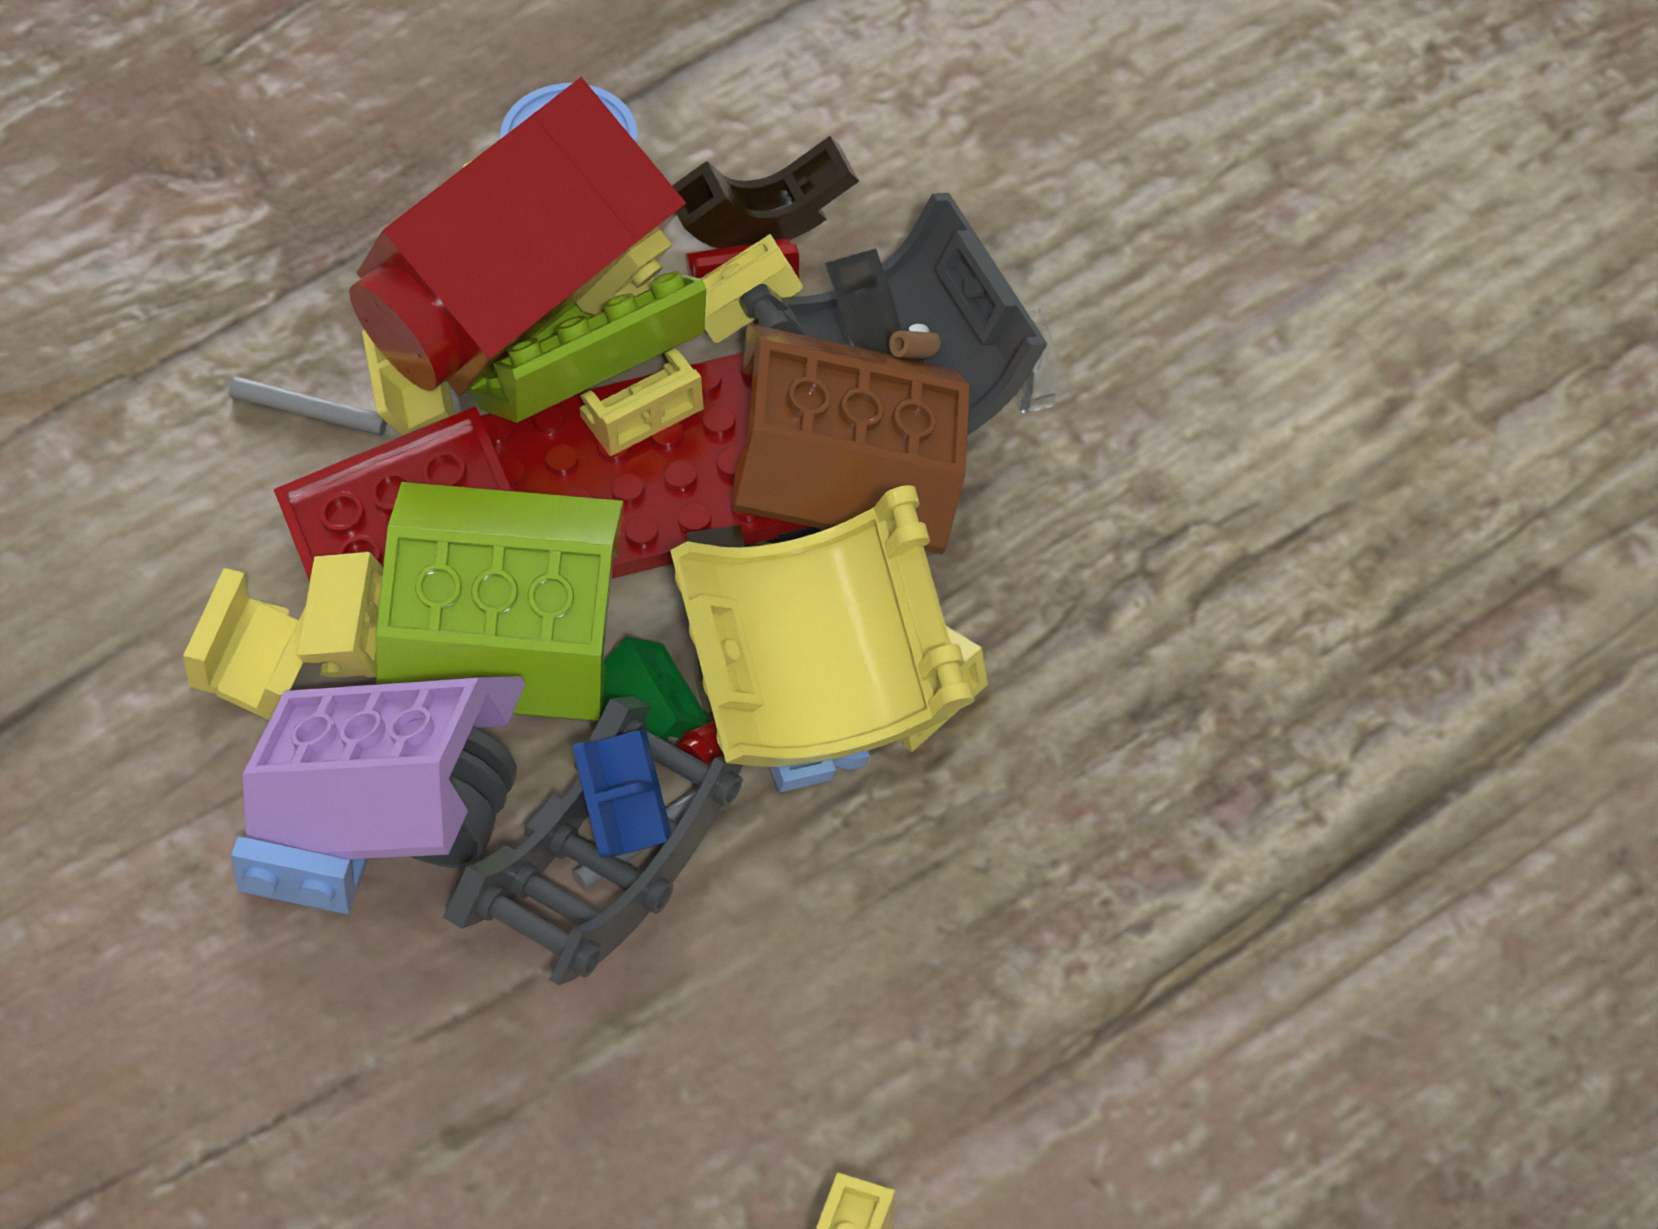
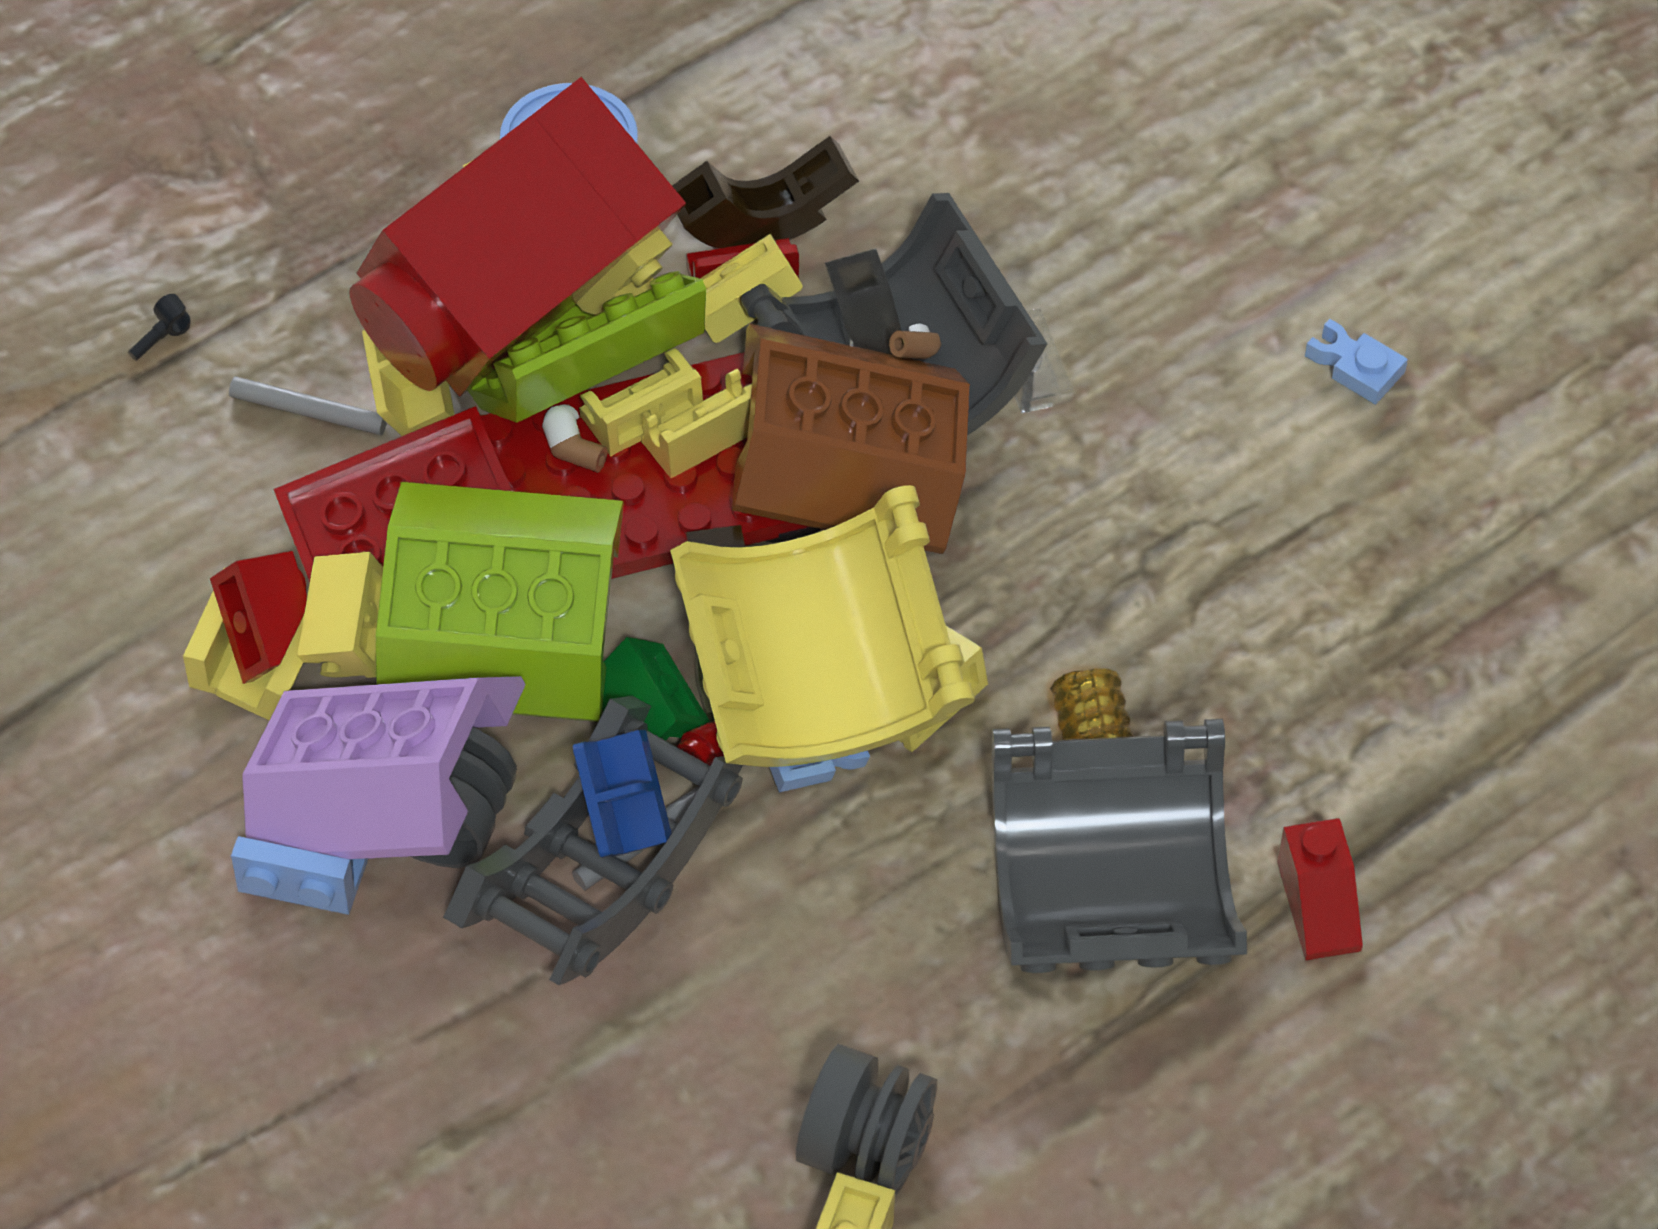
none -> black hand [128,293,191,361]
none -> red slope [210,551,307,684]
none -> arm [543,404,608,473]
none -> light yellow hinge [641,369,752,478]
none -> dark grey wheel [796,1044,937,1197]
none -> dark grey hinge [992,719,1247,973]
none -> clear yellow piece [1050,668,1134,740]
none -> red slope [1277,818,1363,961]
none -> light blue plate [1305,319,1408,405]

